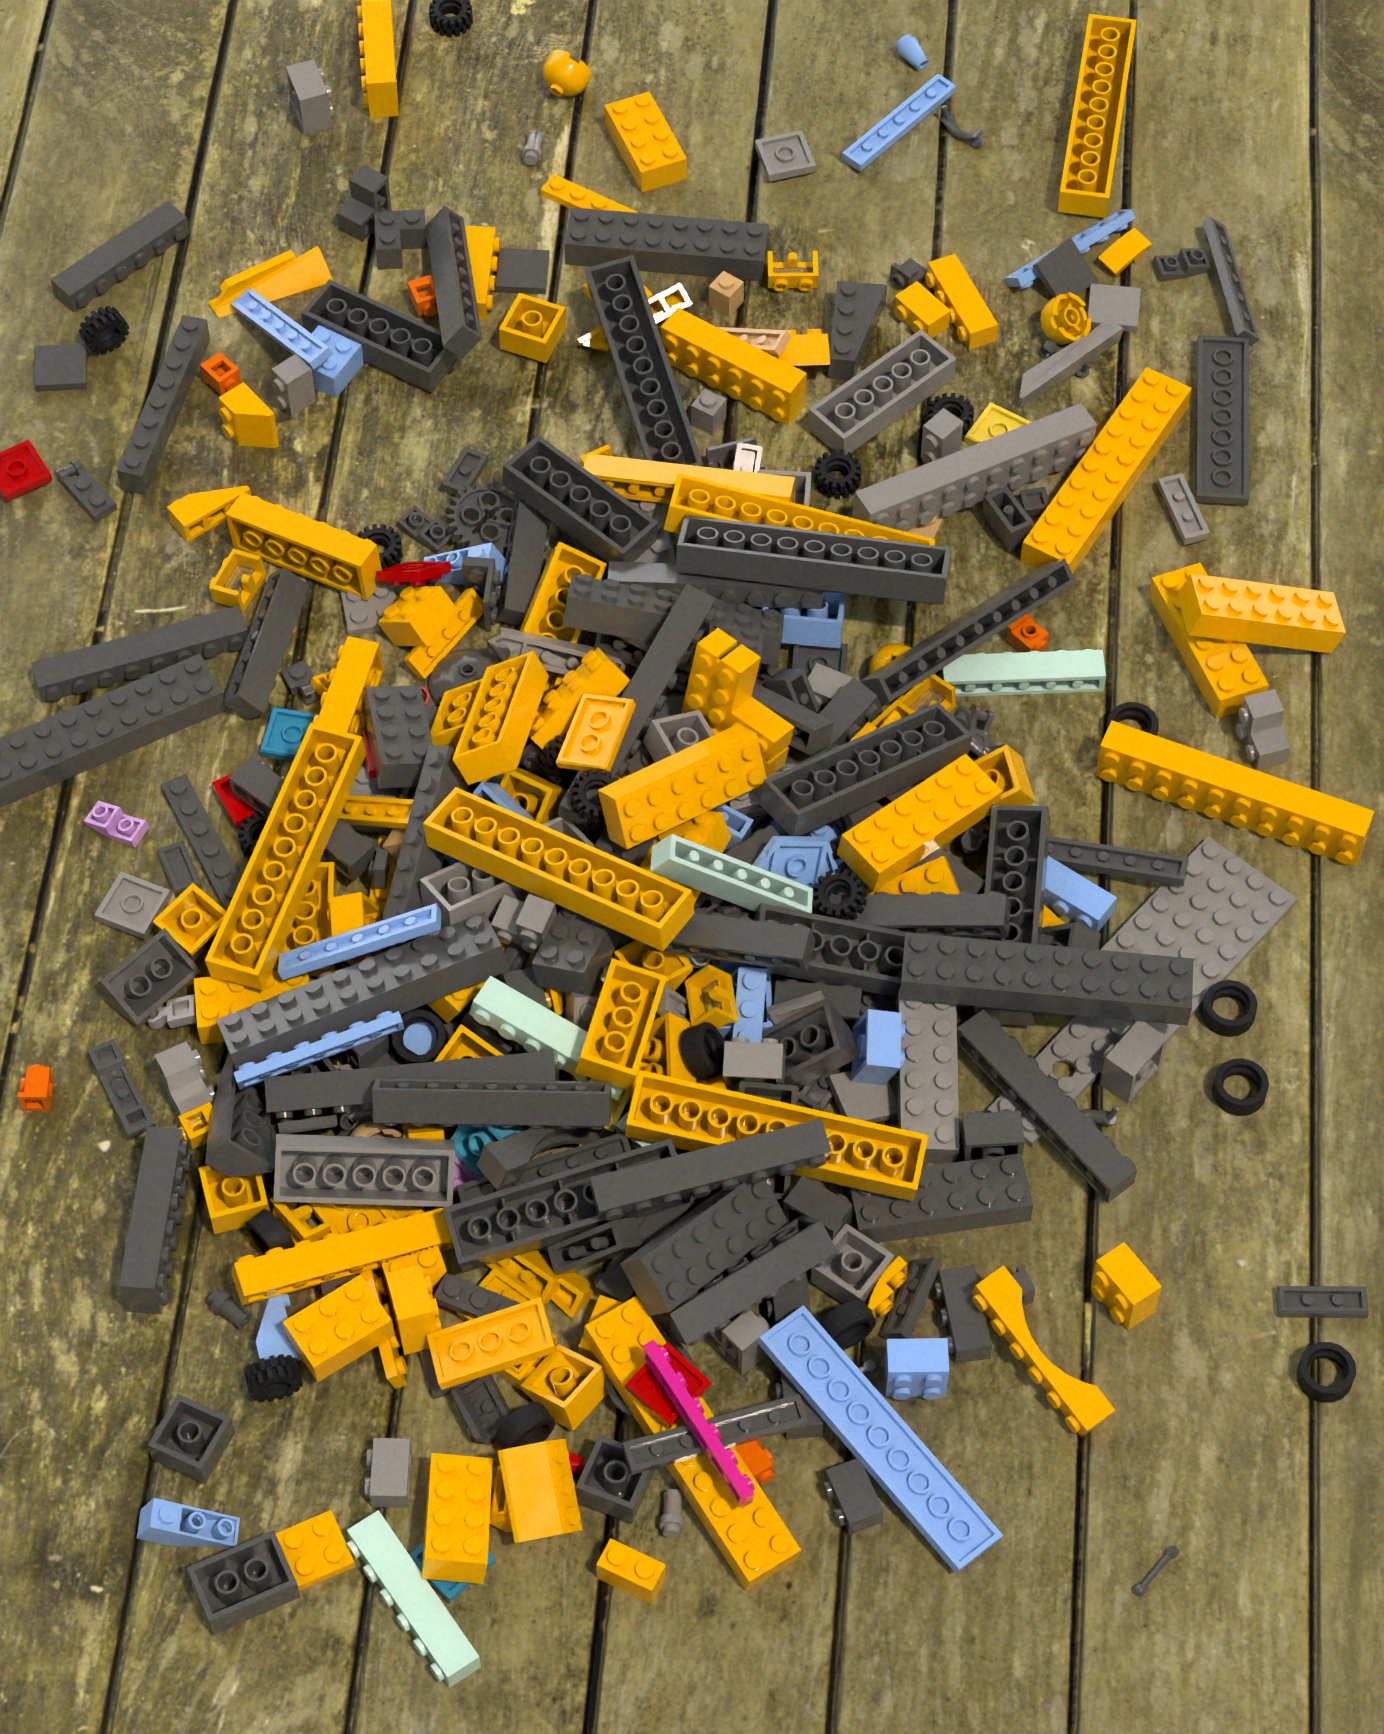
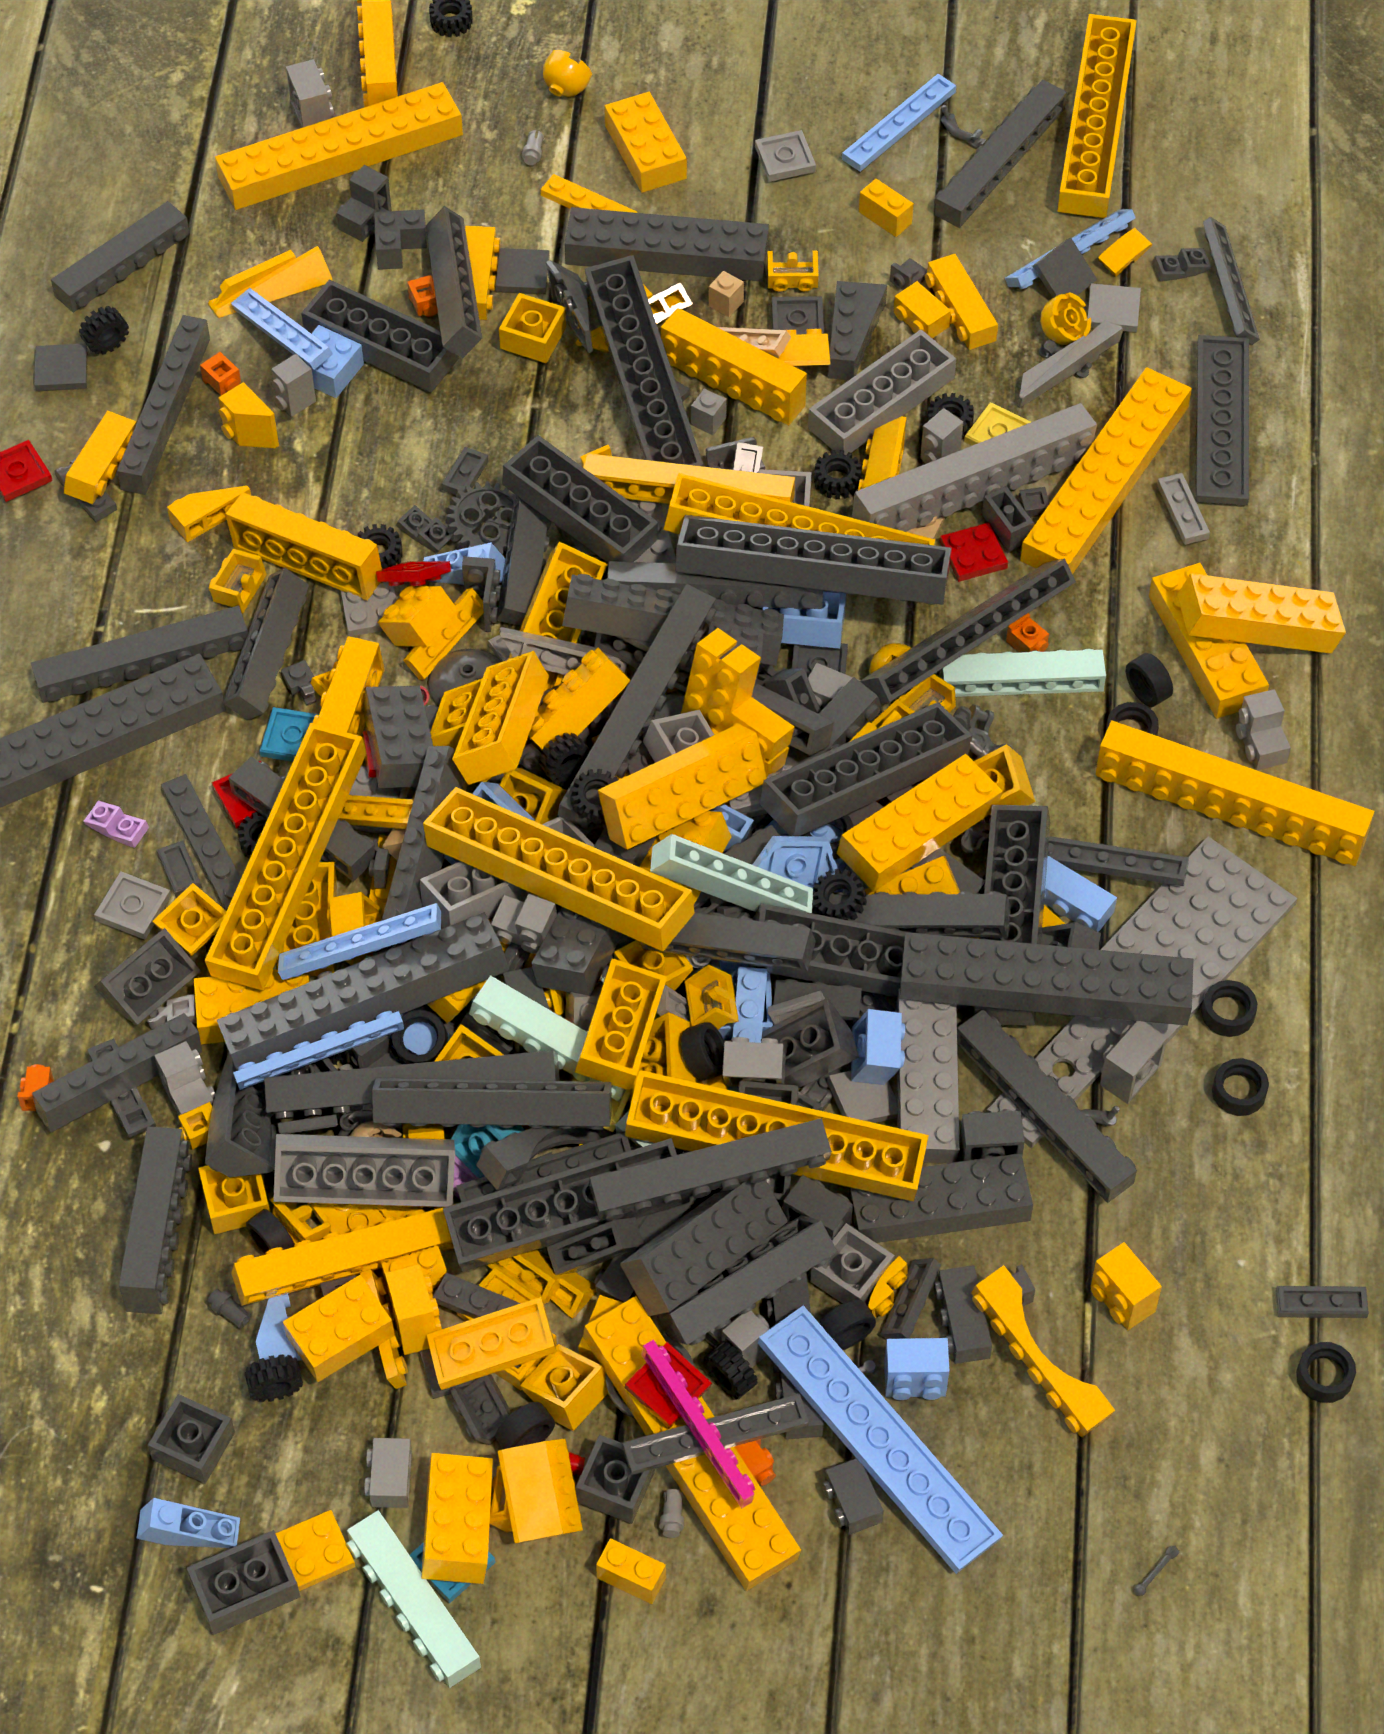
yellow tile [556,693,636,774] -> none
light blue cone [895,34,929,70] -> none
none -> dark grey brick [32,1013,202,1133]
none -> yellow brick [64,411,136,504]
none -> yellow brick [215,82,463,210]
none -> dark grey wedge [546,260,593,353]
none -> black tyre [703,1341,758,1400]
none -> dark grey plate [772,296,824,335]
none -> yellow slope [858,416,906,491]
none -> yellow brick [859,179,914,237]
none -> dark grey brick [934,79,1067,228]
none -> red plate [940,523,1008,582]
none -> black tyre [1125,653,1173,707]

